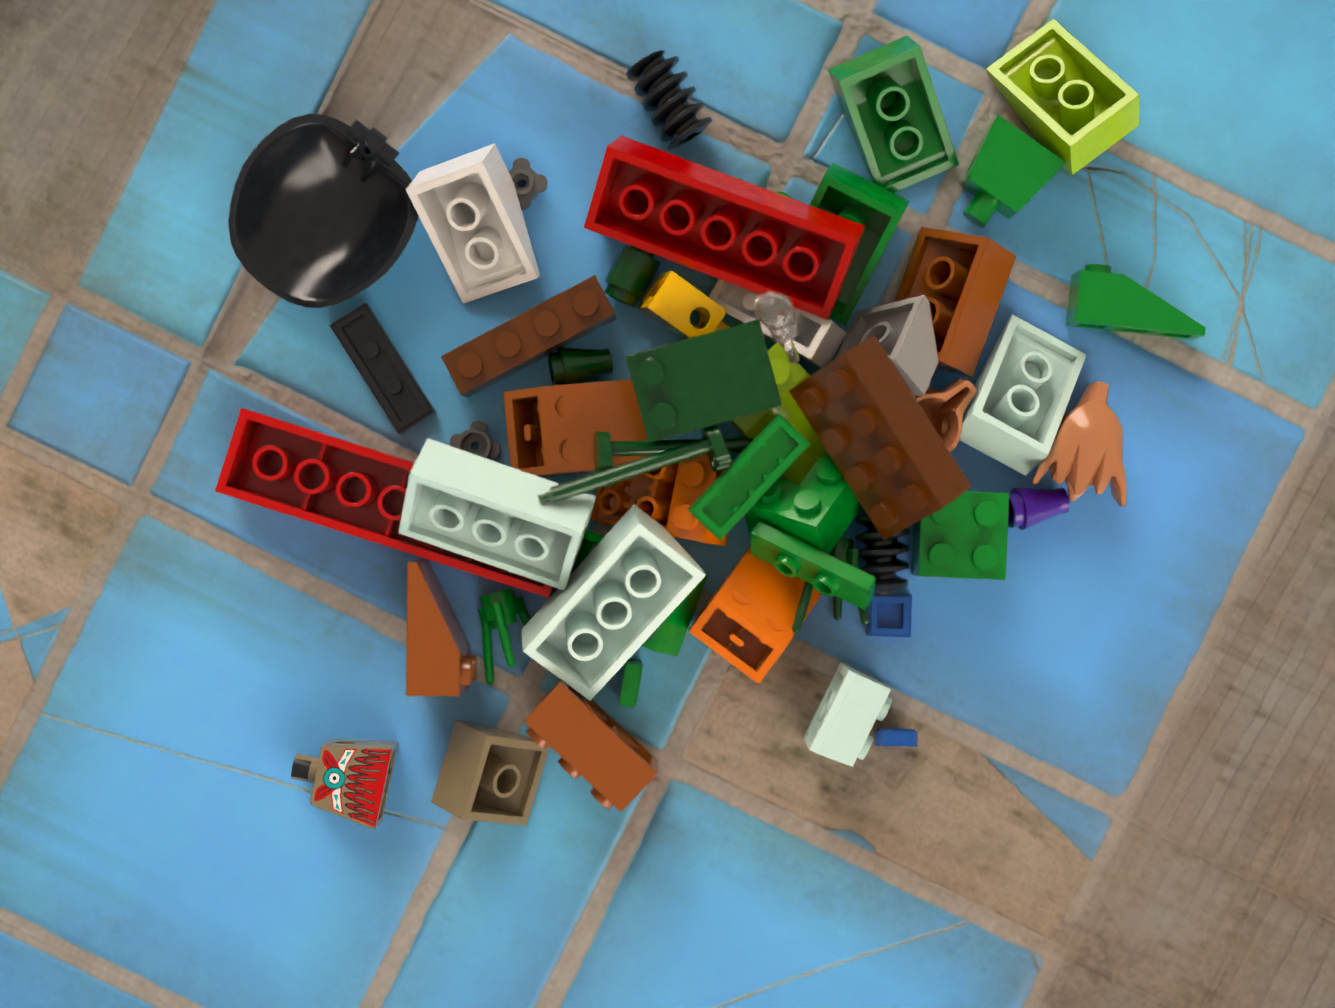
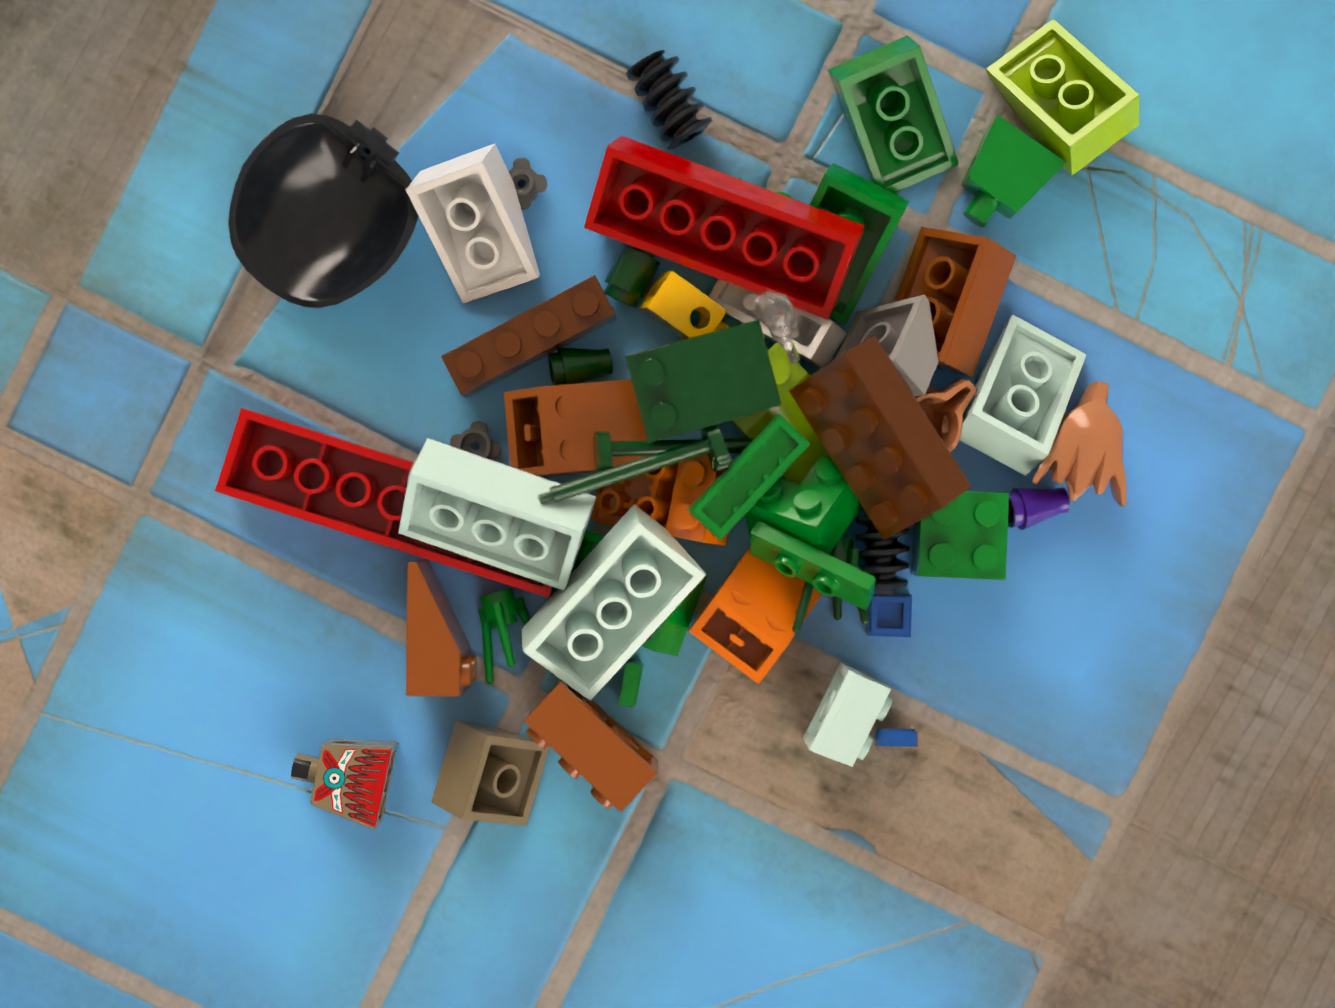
black tile [330,303,436,434] -> none
green slope [1065,264,1206,340] -> none

